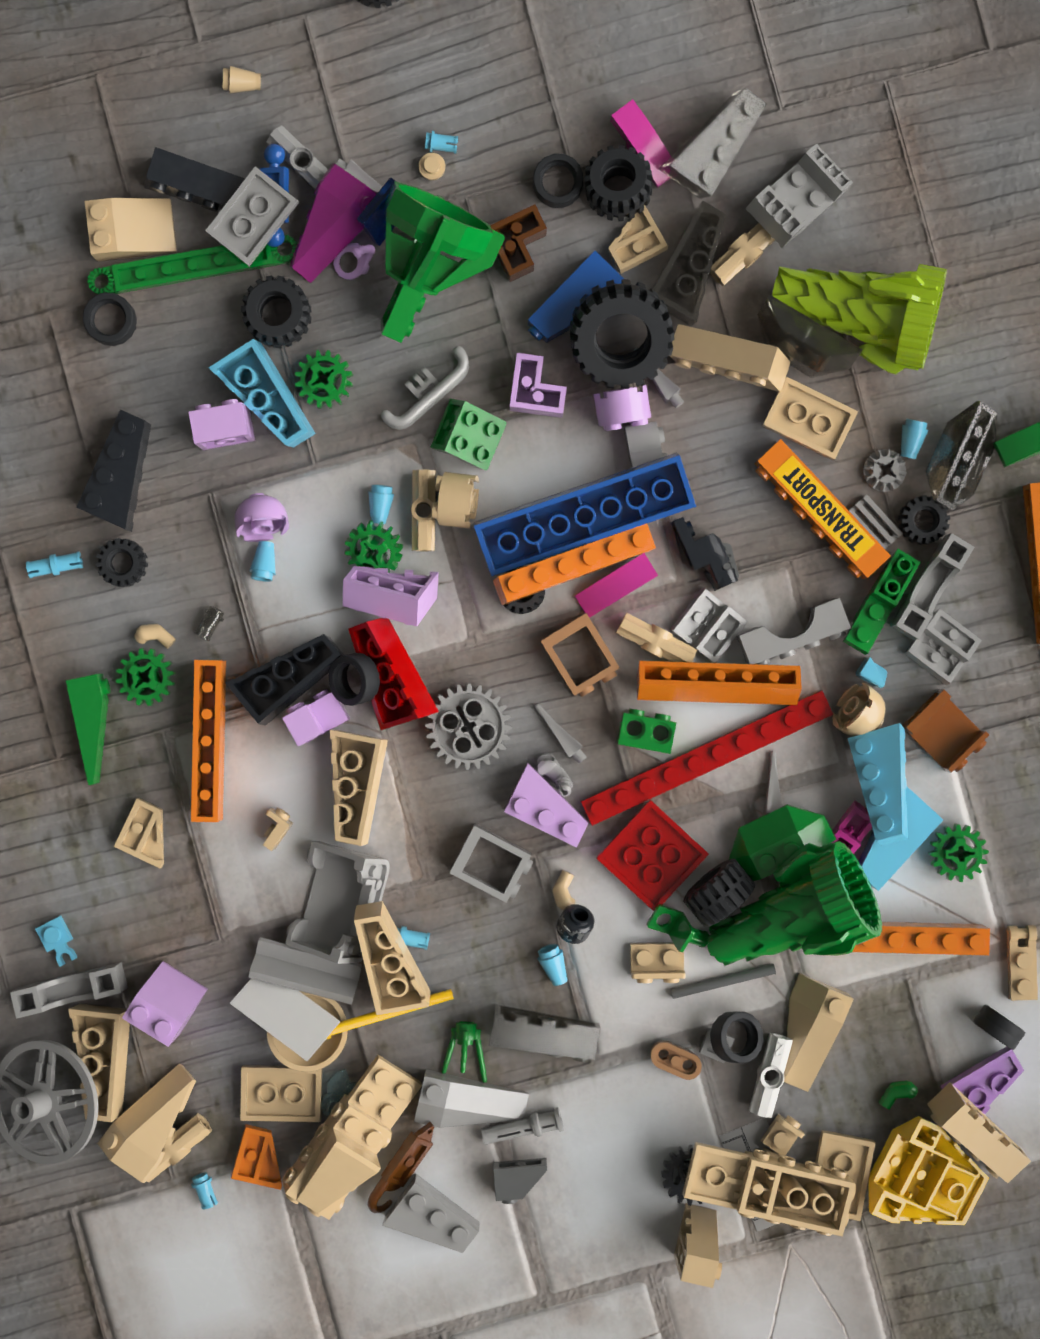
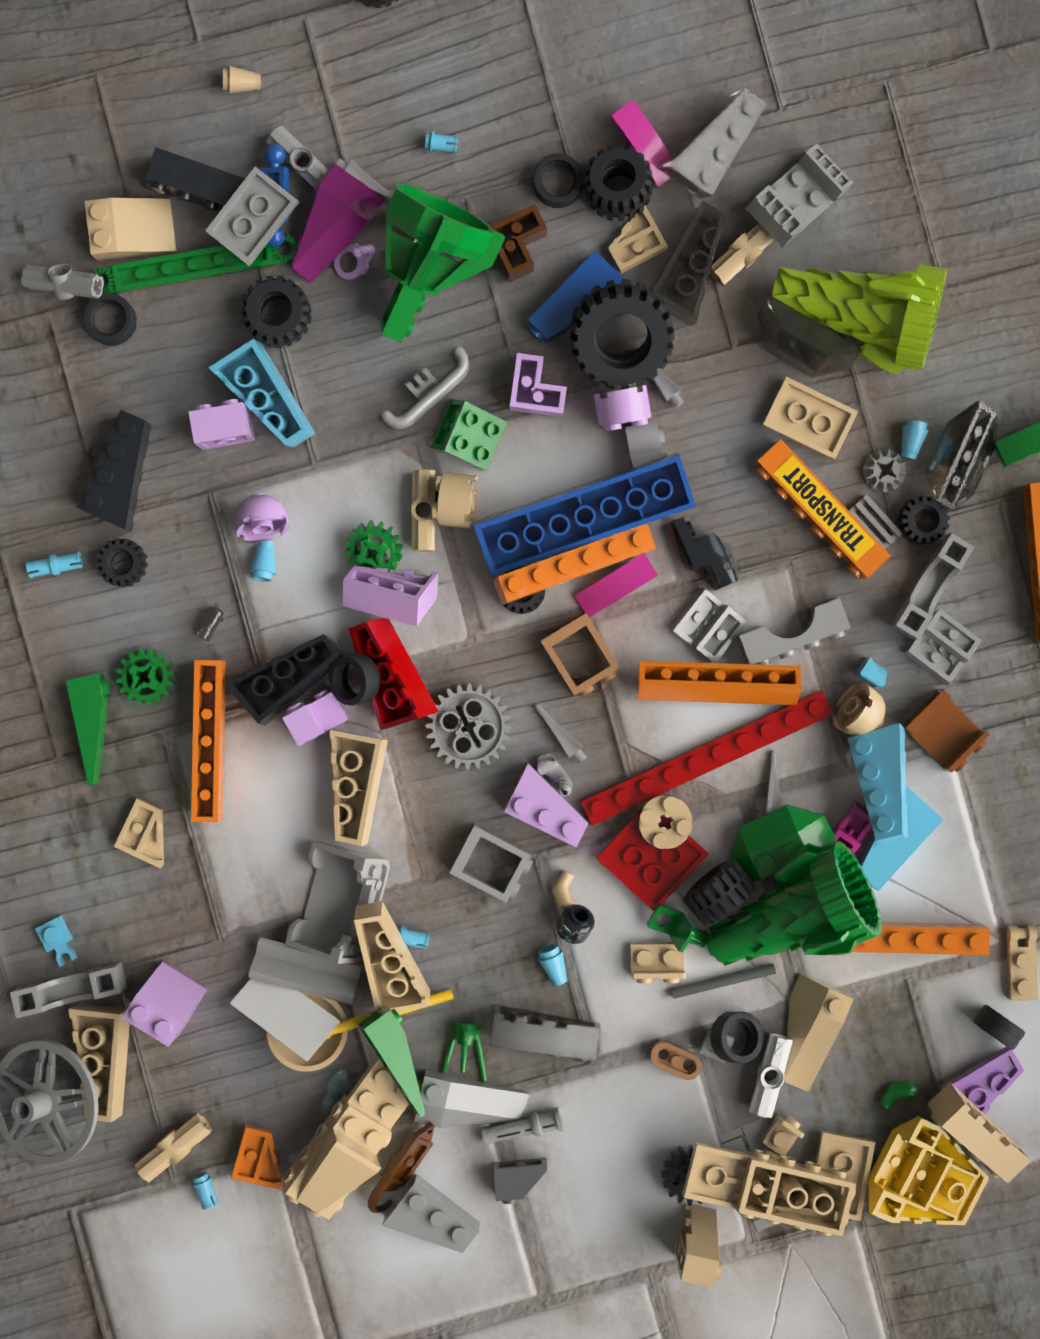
tan wedge [97,1064,196,1183] -> none
tan arm [134,624,176,649] -> none
tan plate [240,1065,322,1122] -> none
tan bracket [263,807,293,851] -> none
green gear [295,350,353,409] -> none
clear blue tile [357,178,397,246] -> none
medium azure cone [368,485,395,524] -> none
tan plate [419,153,445,180] -> none
tan piece [616,613,697,662] -> none
green brick [617,708,677,754] -> none
tan wedge [670,324,790,392] -> none
green slope [842,549,921,655] -> none
green gear [928,823,989,882] -> none
none -> light grey piece [21,264,104,300]
none -> slope [357,1006,425,1117]
none -> tan plate [638,795,692,849]

